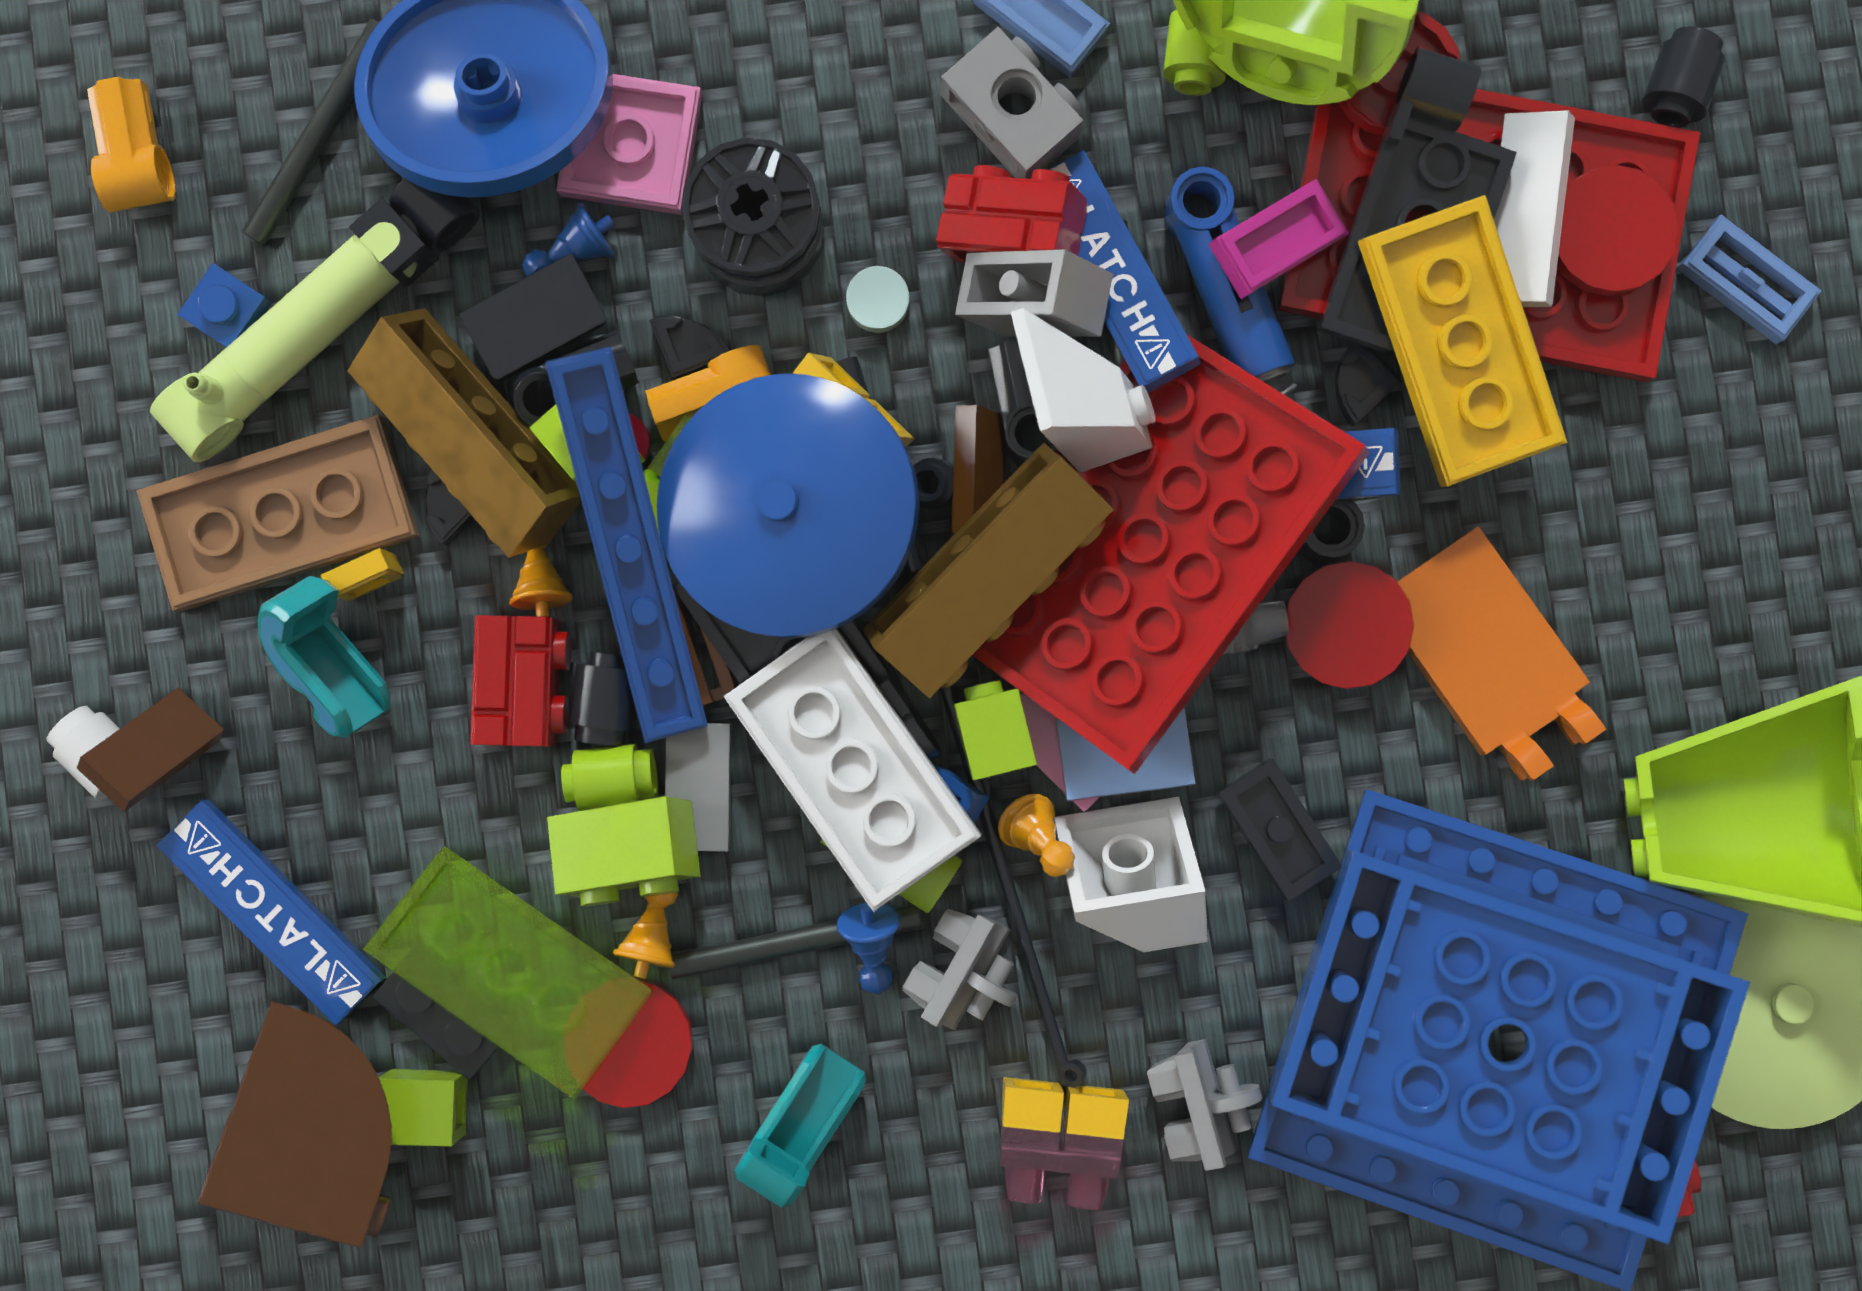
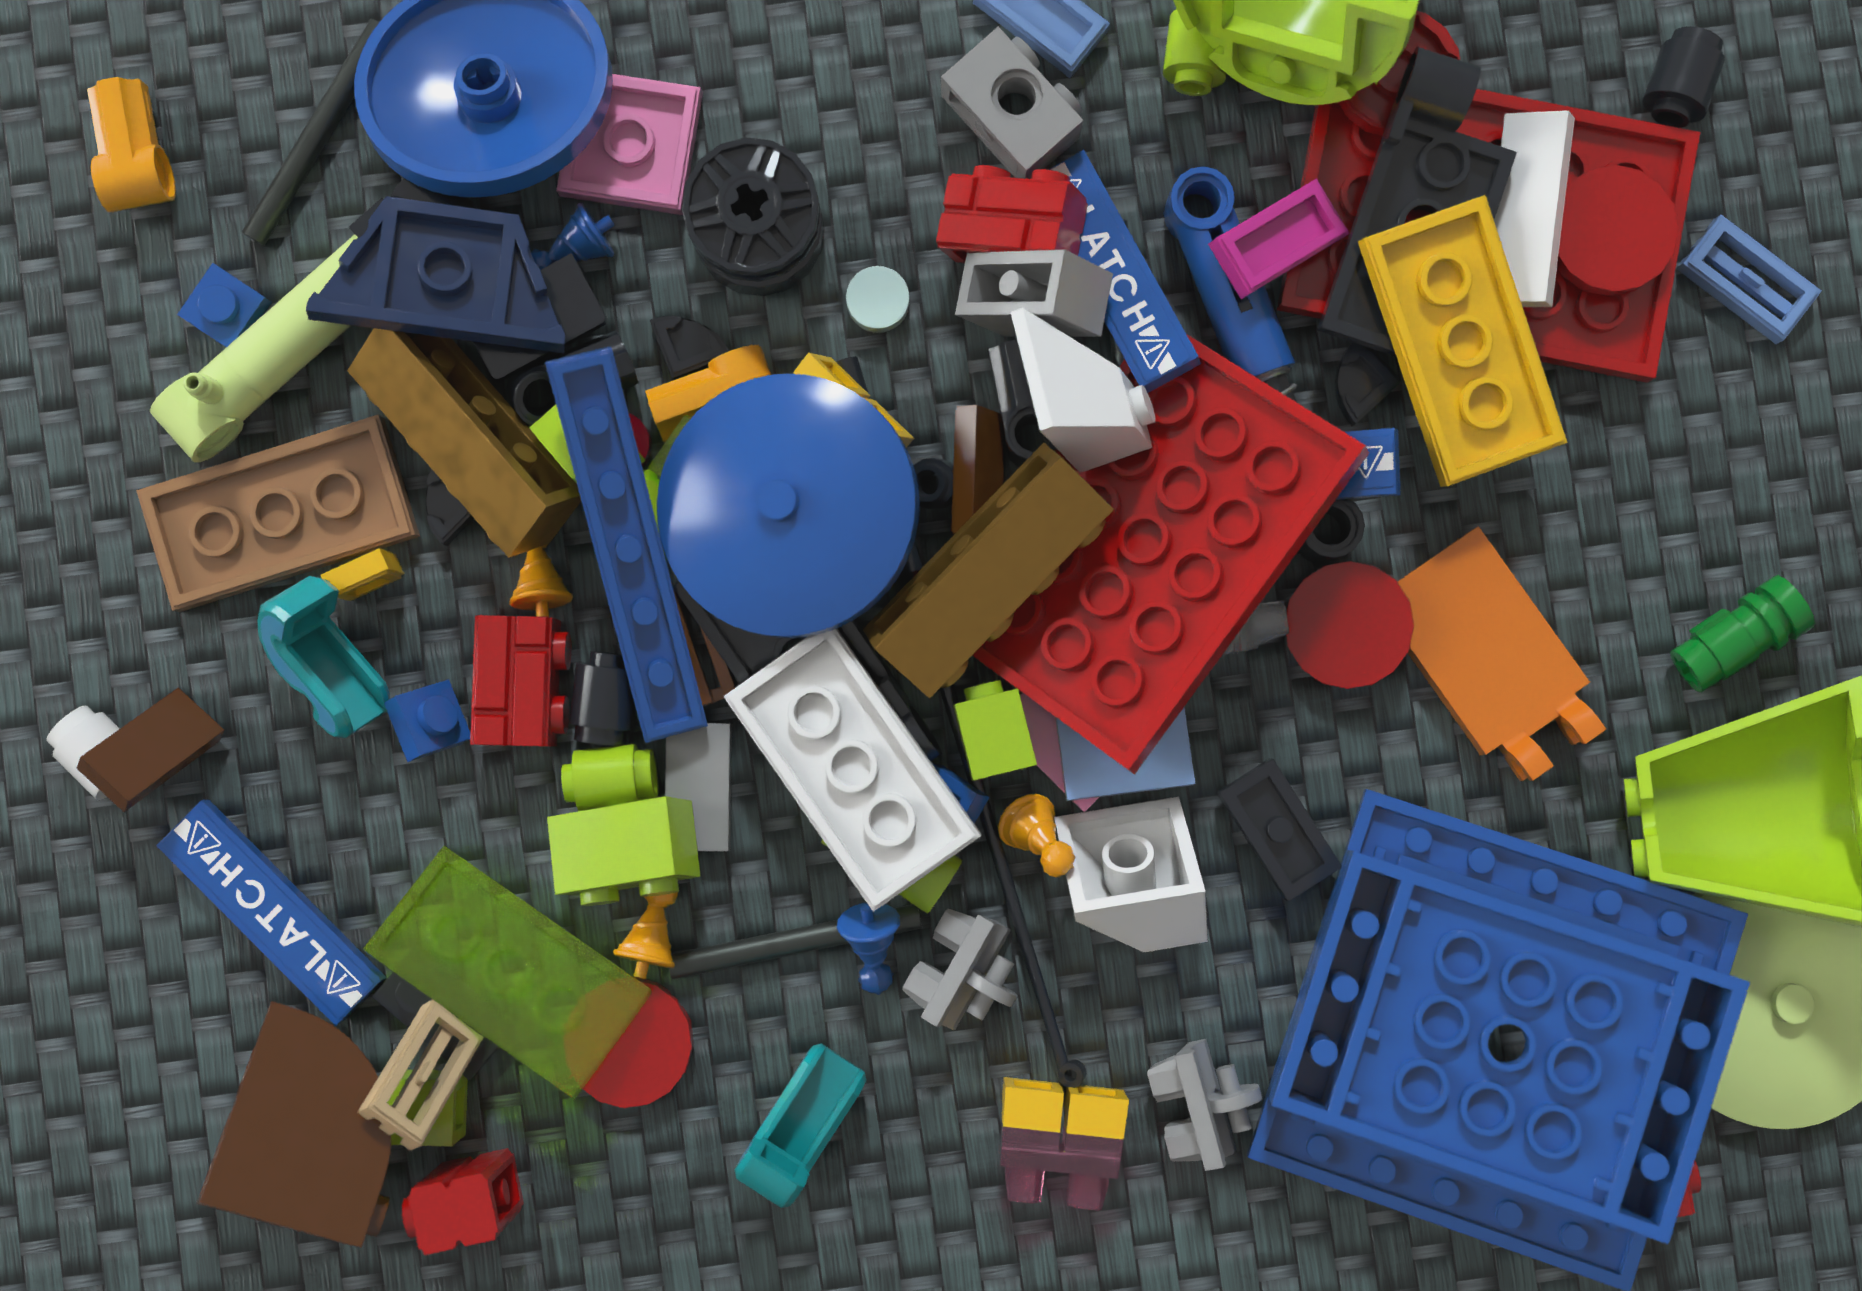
none -> dark blue wing [306,196,565,353]
none -> tan tile [357,1000,484,1151]
none -> blue plate [384,680,471,762]
none -> red brick [402,1148,524,1255]
none -> green axle [1670,575,1815,693]

